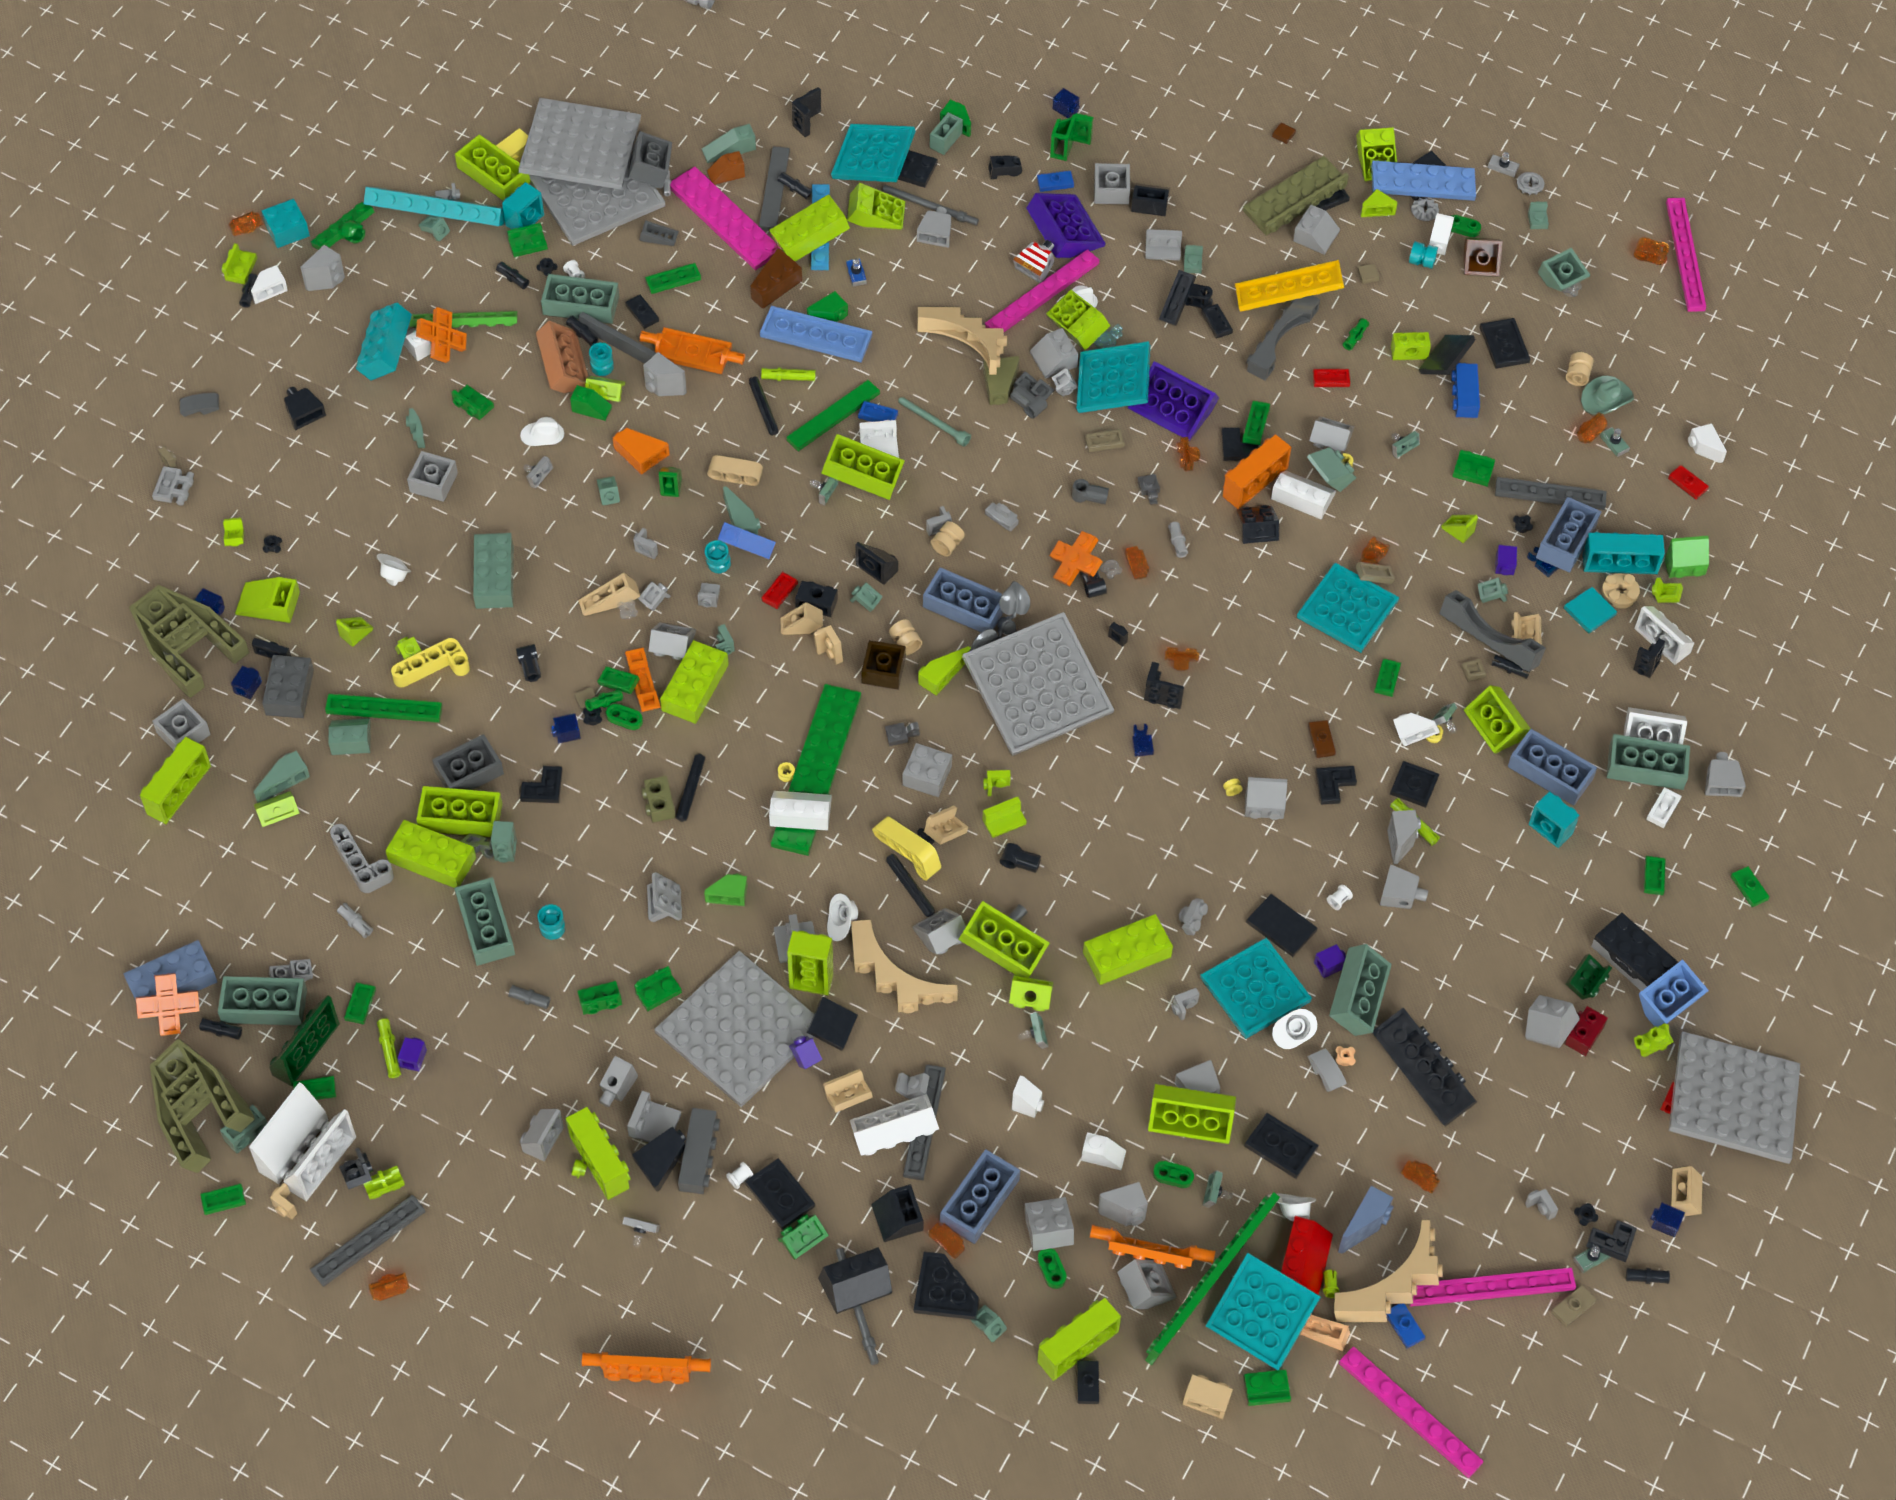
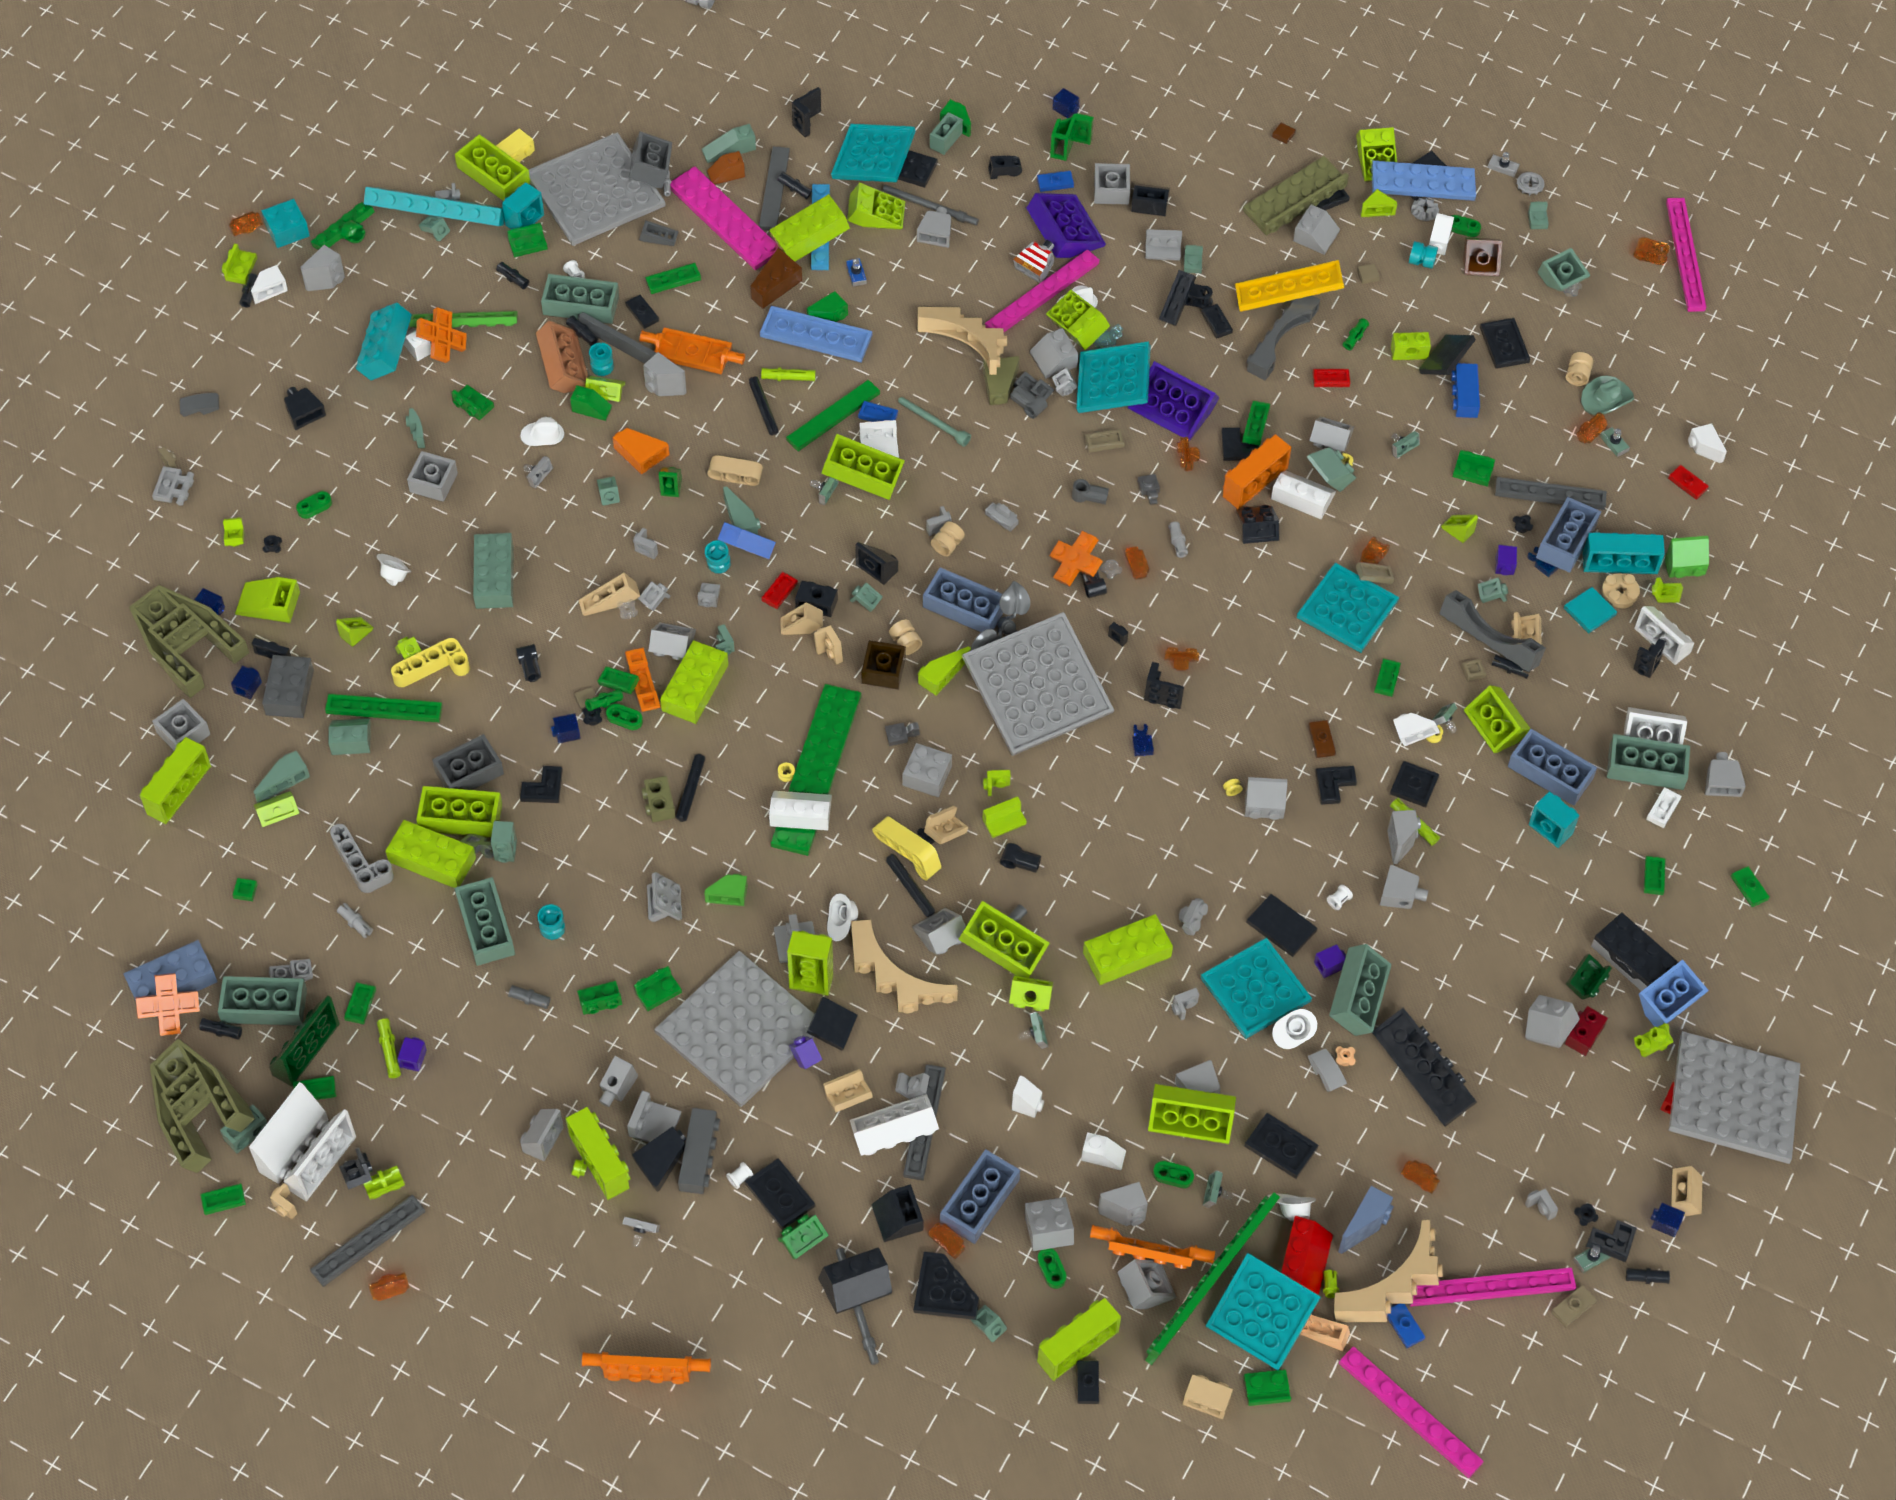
light grey plate [519,98,641,190] -> none
black plate [536,258,558,276] -> none
none -> green plate [232,878,258,902]
none -> green plate [296,491,332,519]

